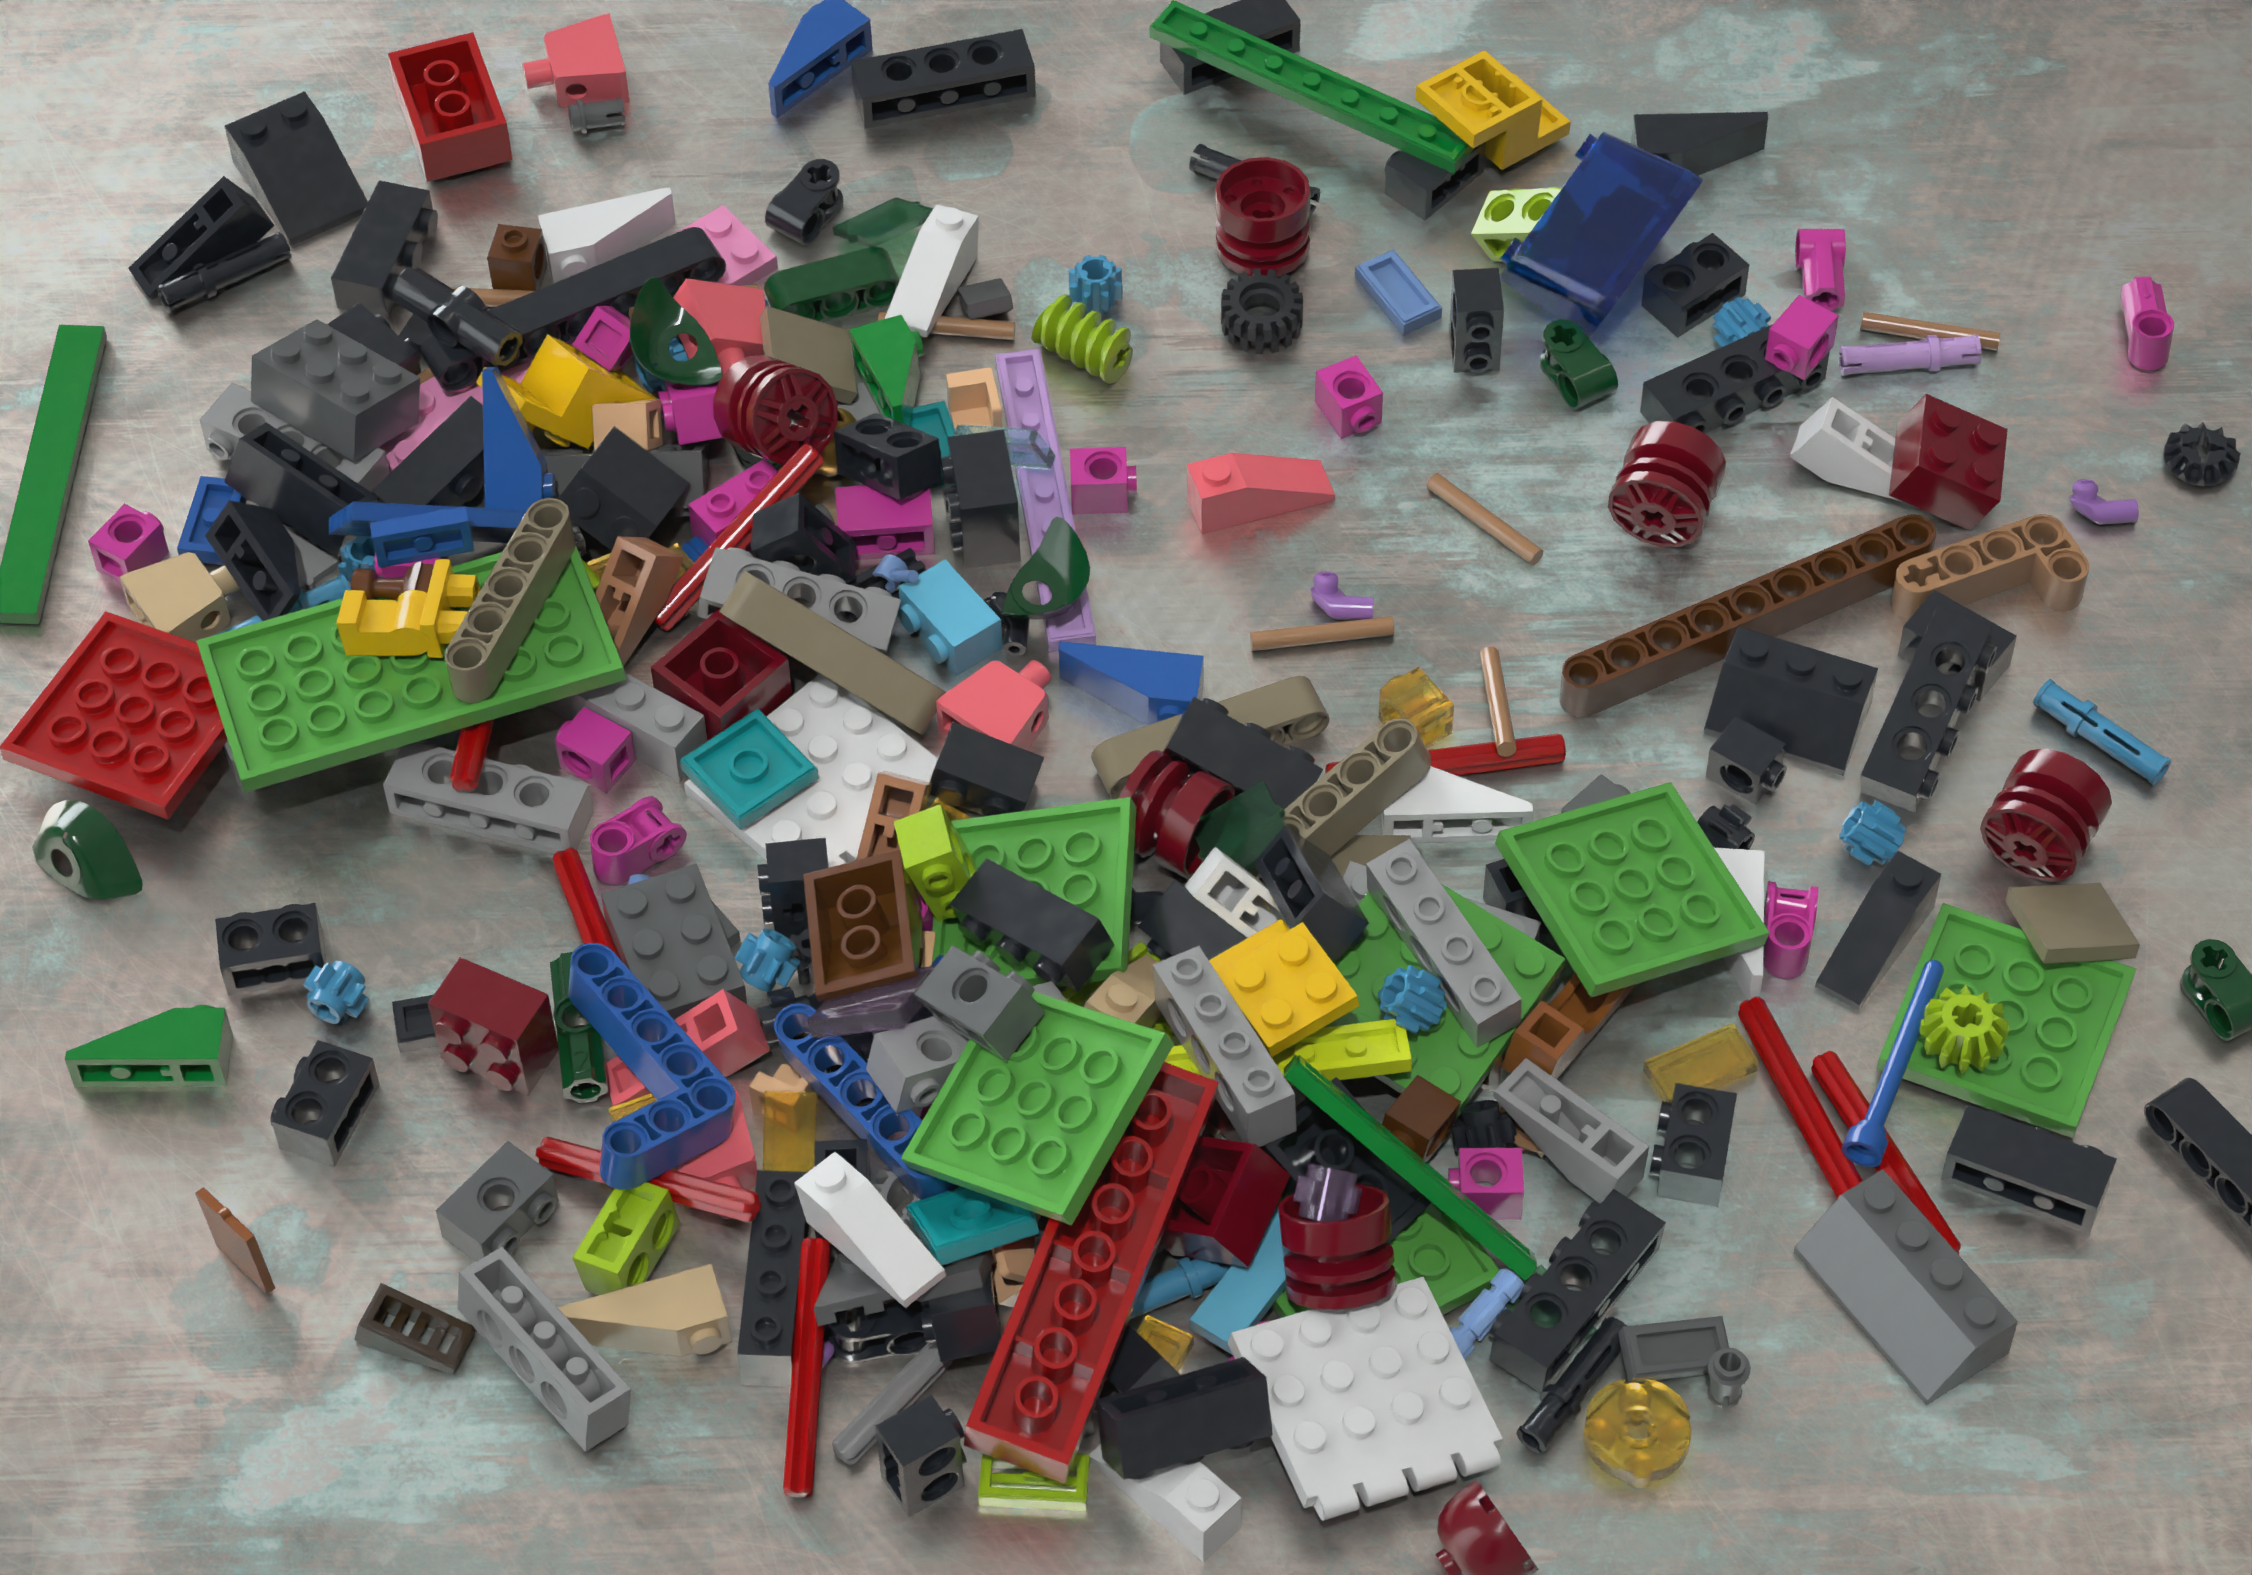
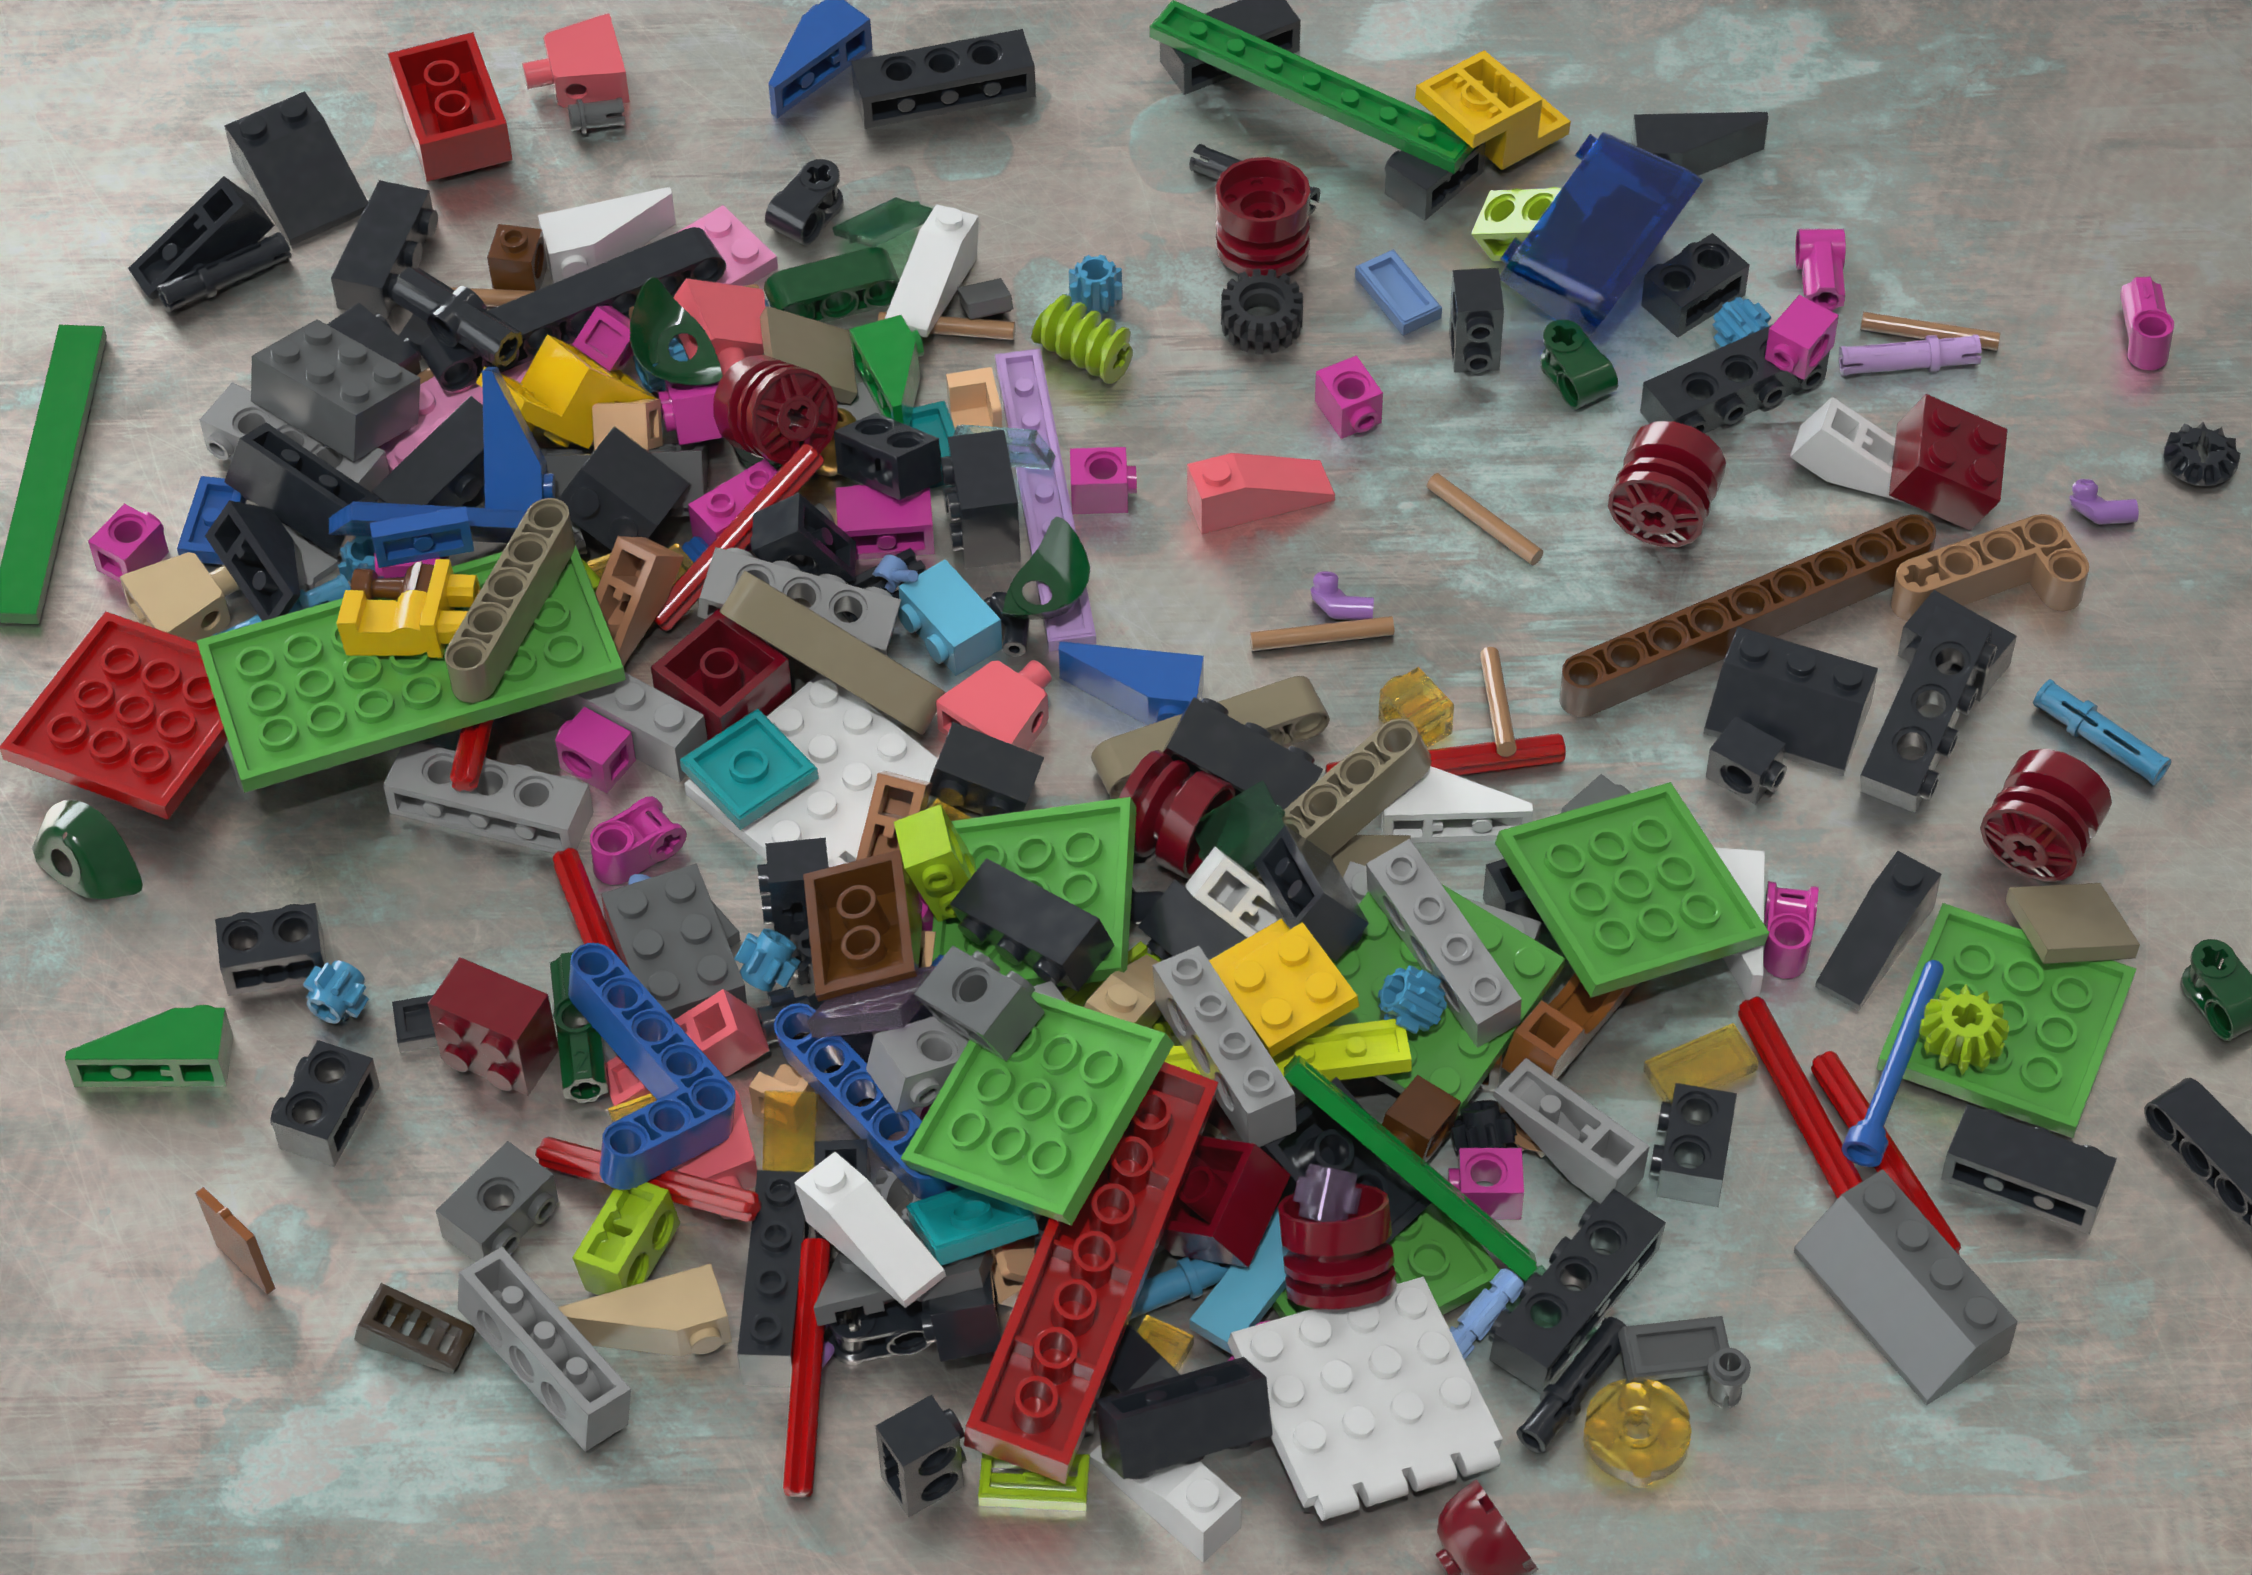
light grey axle [832,1342,953,1465] -> none
black gear [1697,804,1755,850] -> none
dark azure gear [1839,800,1906,866] -> none

